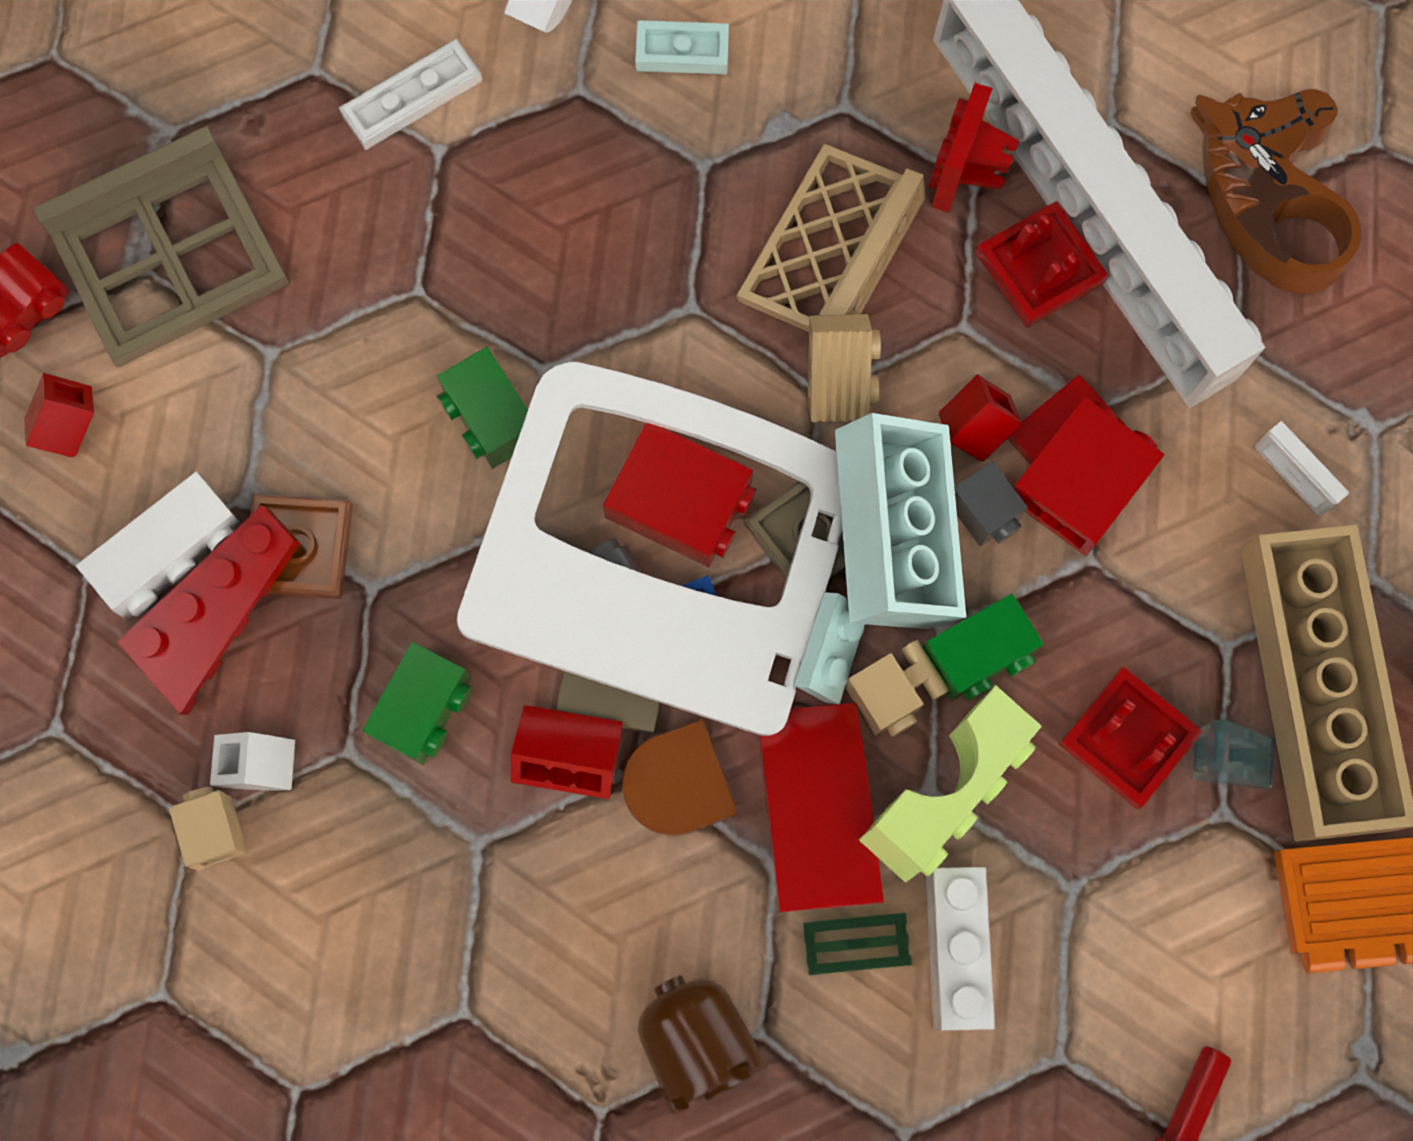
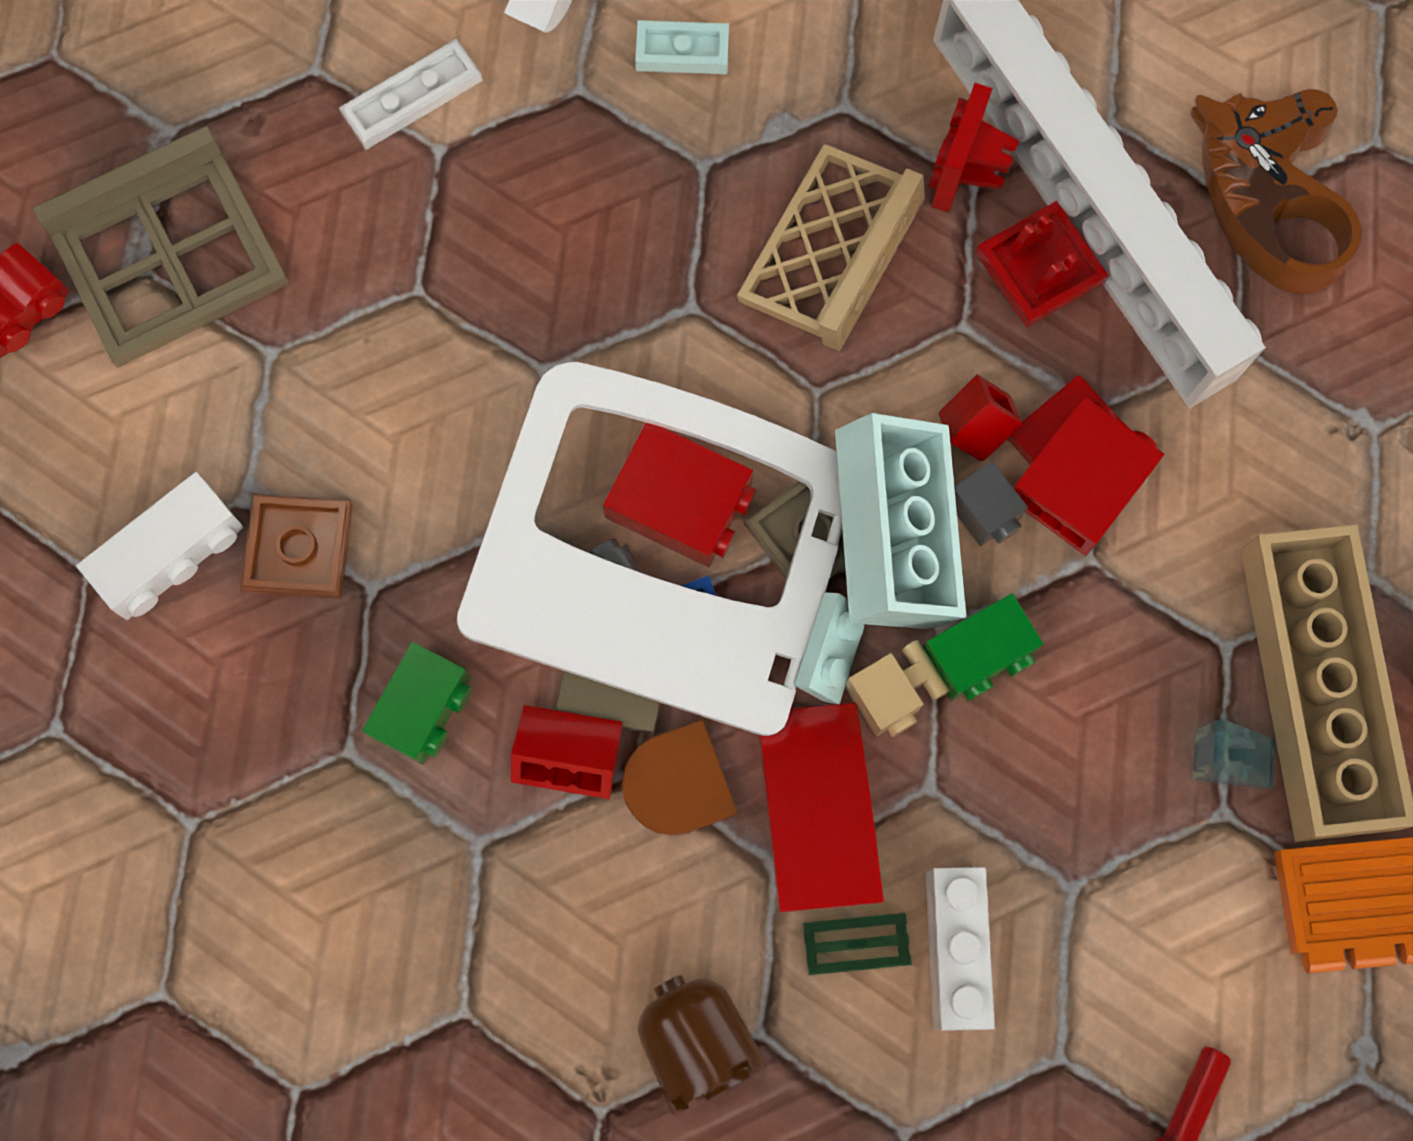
red panel [25,373,94,457] -> none
red wing [117,505,300,715] -> none
tan brick [169,787,248,870] -> none
white brick [210,732,295,790] -> none
green piece [437,346,528,469] -> none
tan brick [808,314,881,423] -> none
yellowish green arch [859,685,1042,883] -> none
red plate [1058,666,1203,810] -> none
white tile [1254,421,1349,517] -> none

